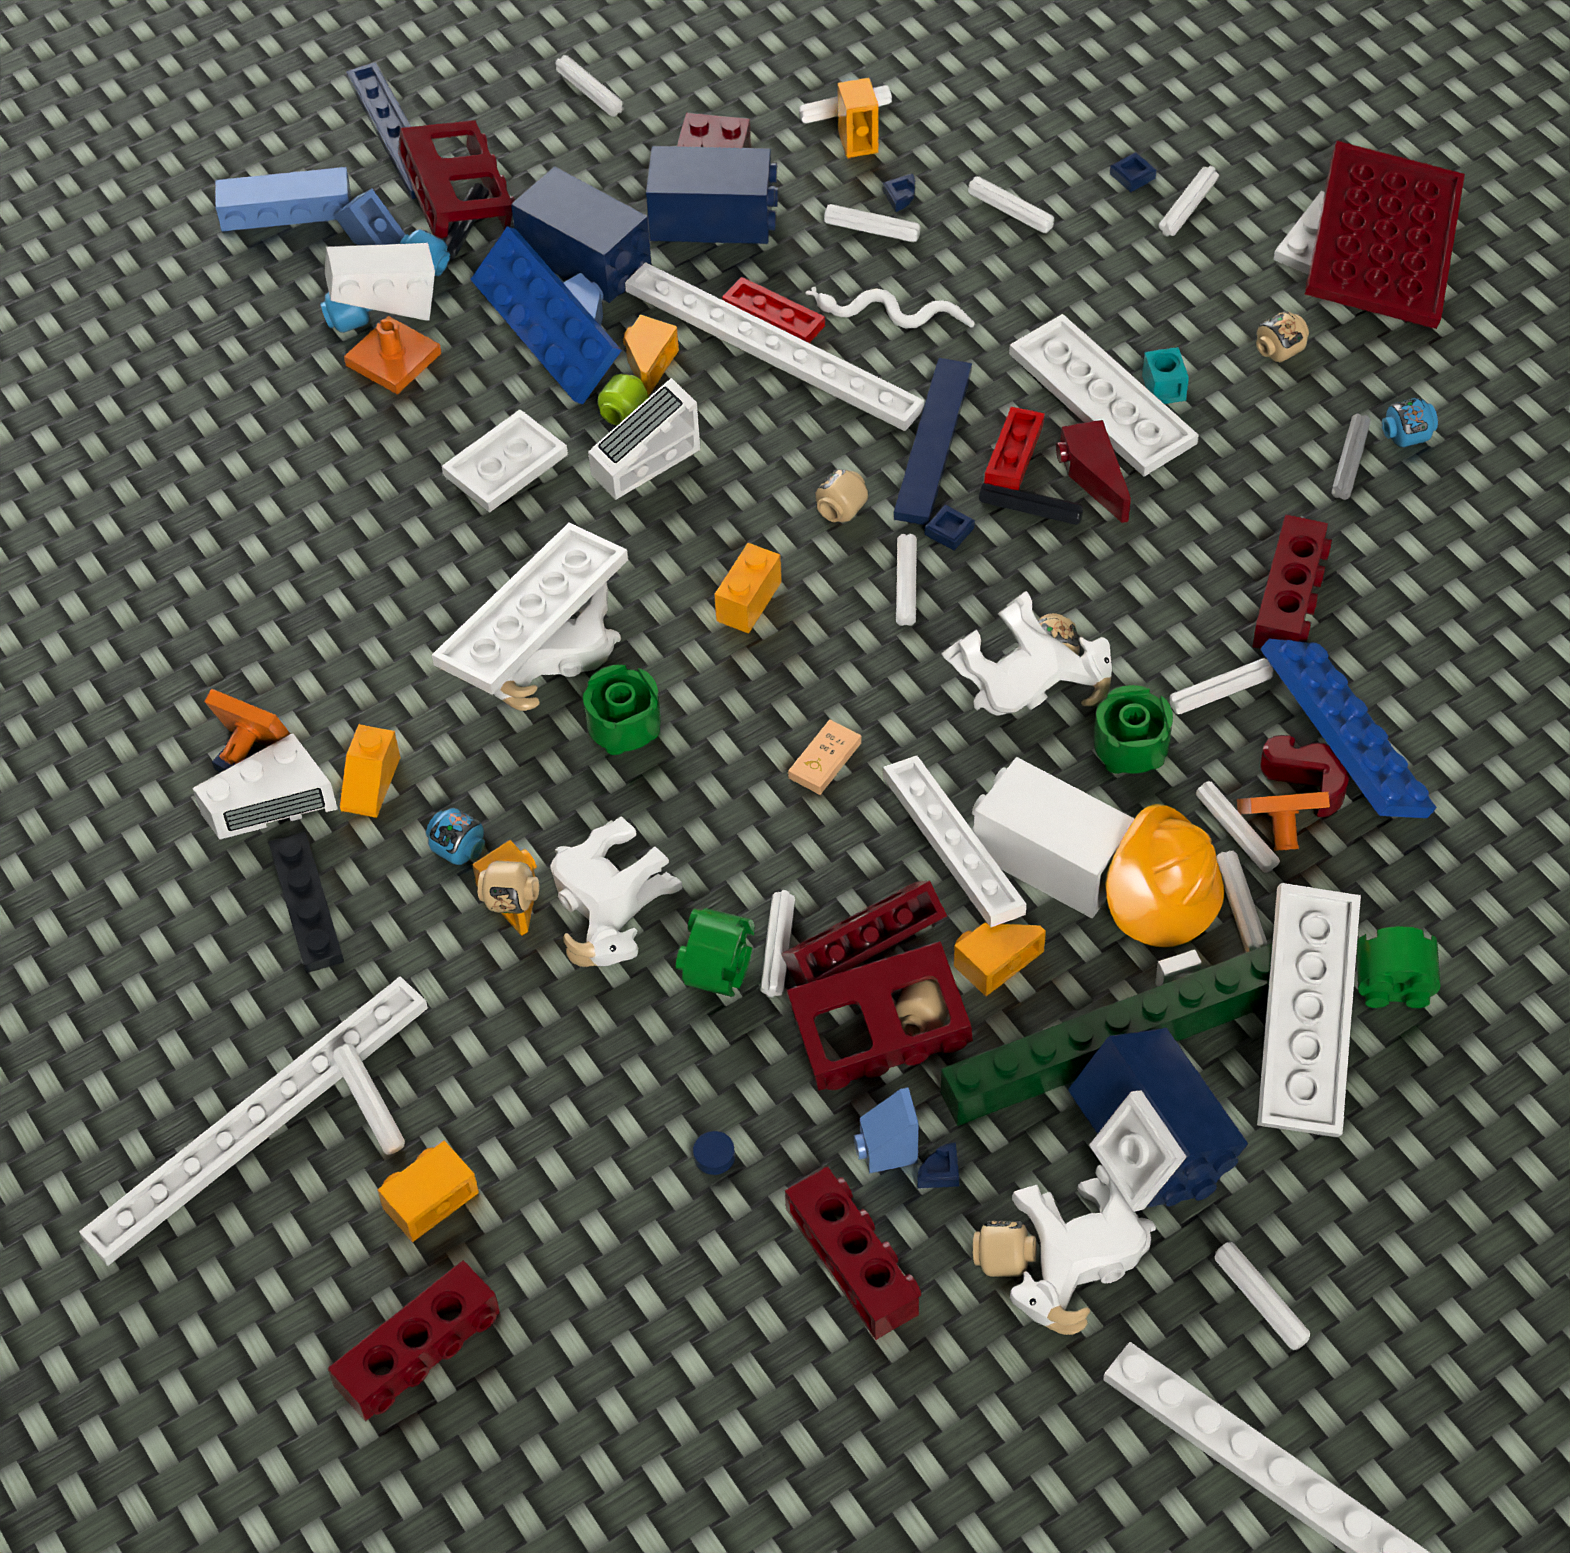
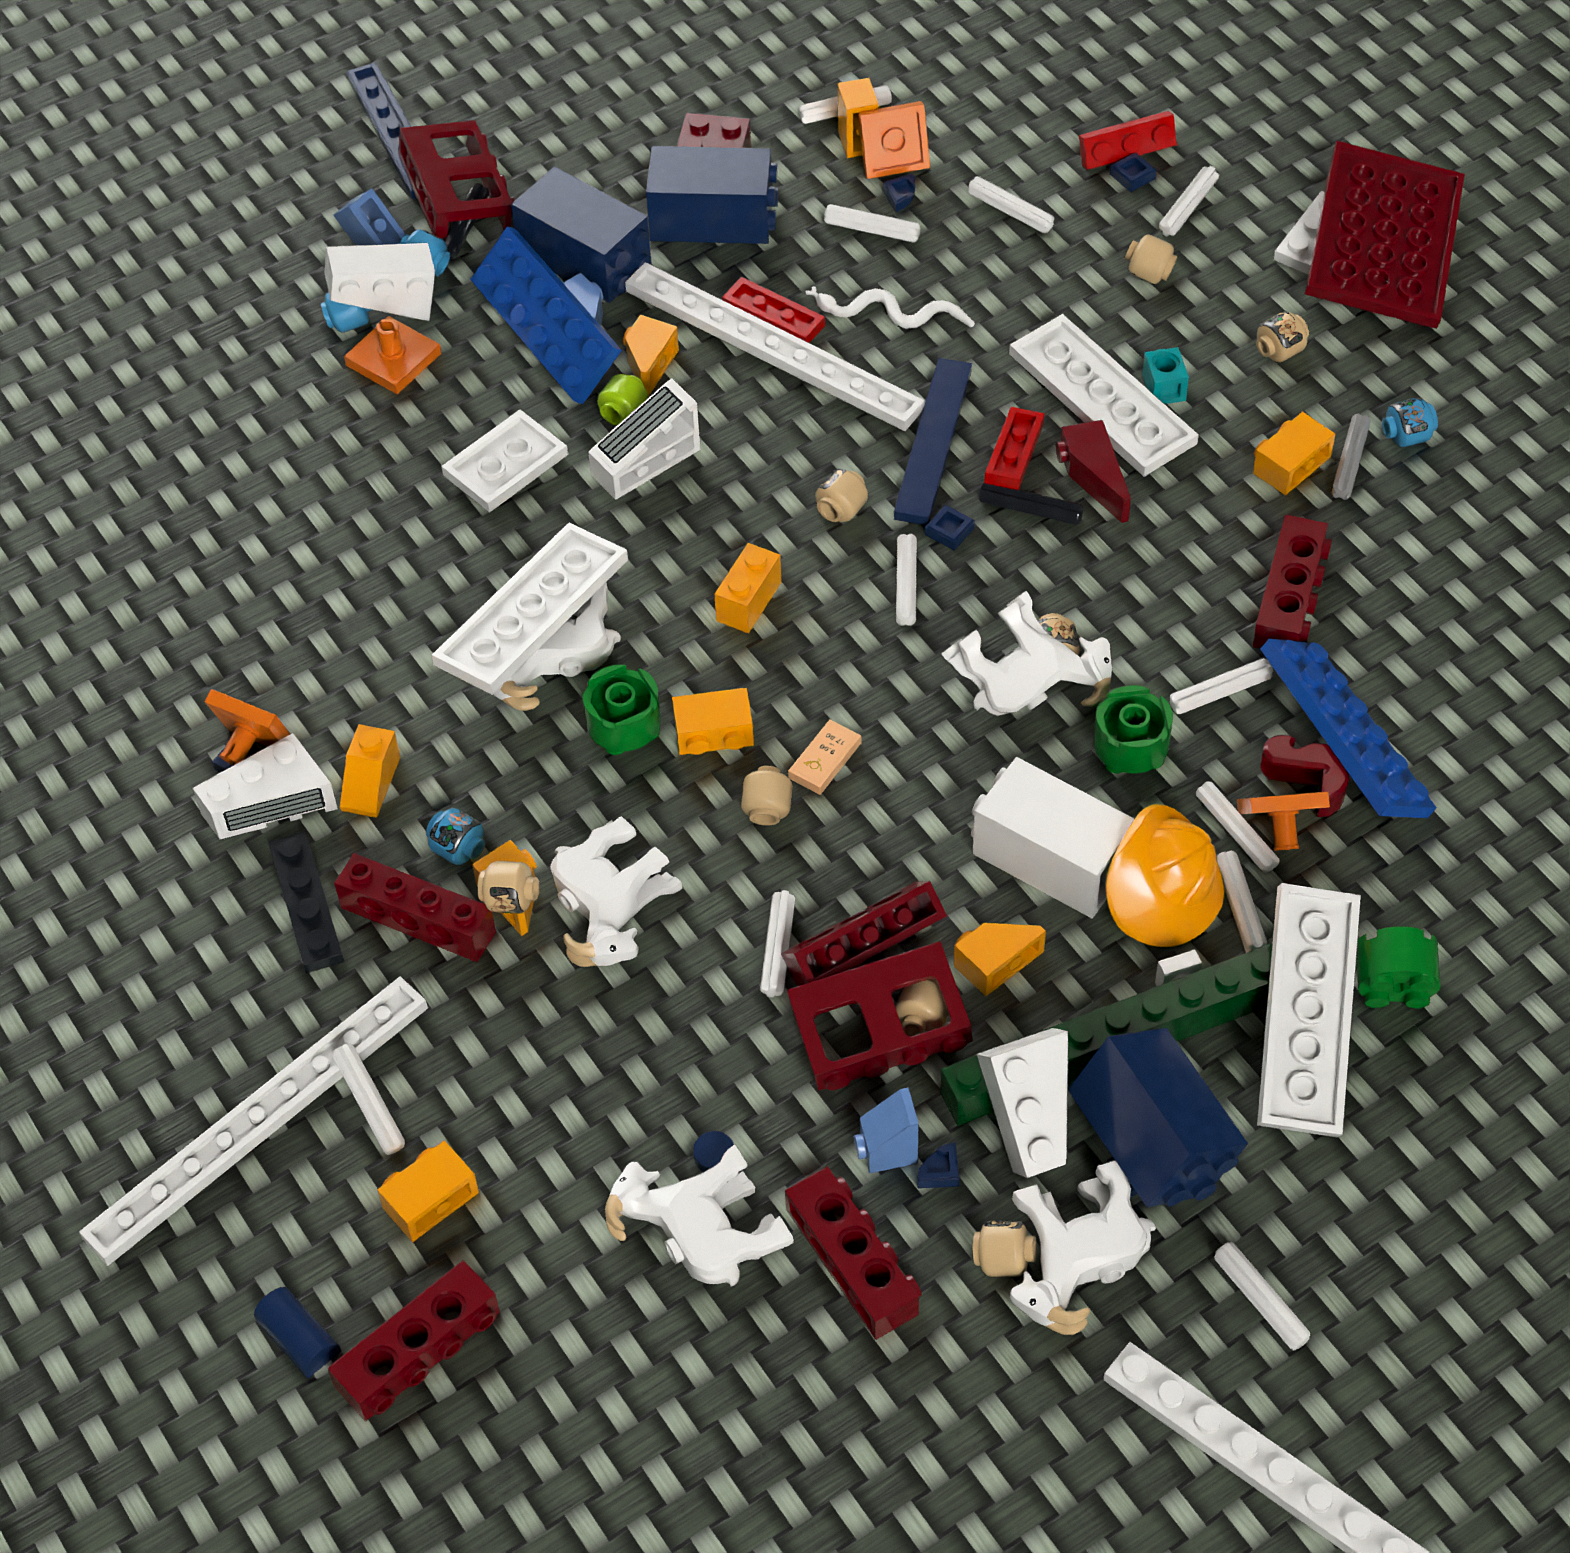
medium blue brick [215,167,351,231] -> none
white axle [556,55,623,117] -> none
green brick [676,908,754,997] -> none
white plate [883,756,1026,928] -> none
white tile [1089,1090,1187,1212] -> none
none -> dark blue brick [254,1287,342,1379]
none -> dark red brick [334,853,496,962]
none -> white animal [605,1145,793,1286]
none -> light orange brick [672,688,754,755]
none -> tan head [741,766,793,825]
none -> orange tile [858,101,930,179]
none -> white wedge [977,1028,1068,1178]
none -> red plate [1079,111,1177,170]
none -> tan head [1125,234,1178,285]
none -> light orange brick [1253,411,1335,496]

